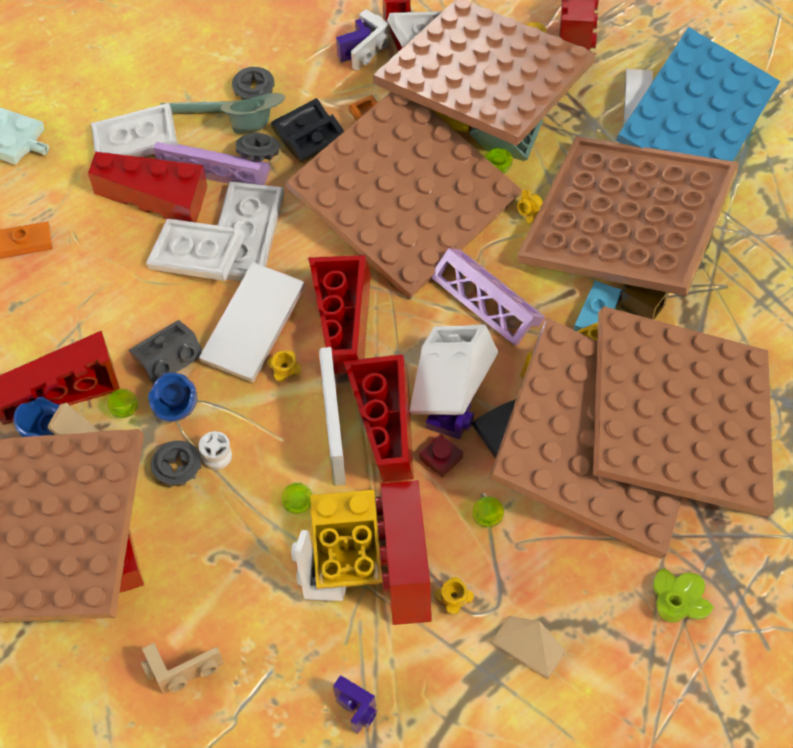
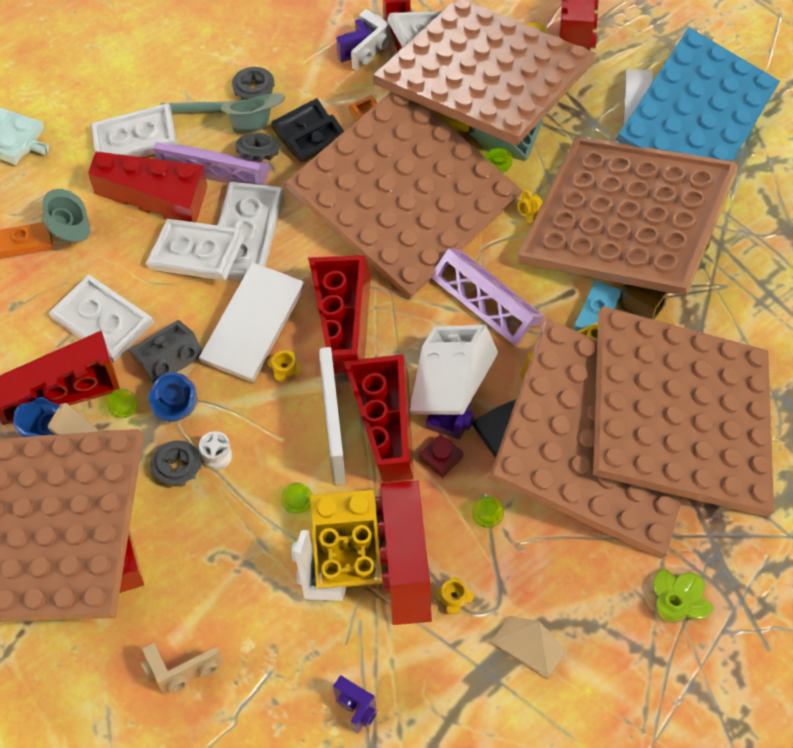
none -> sand green piece [42,189,91,242]
none -> white tile [49,275,154,363]

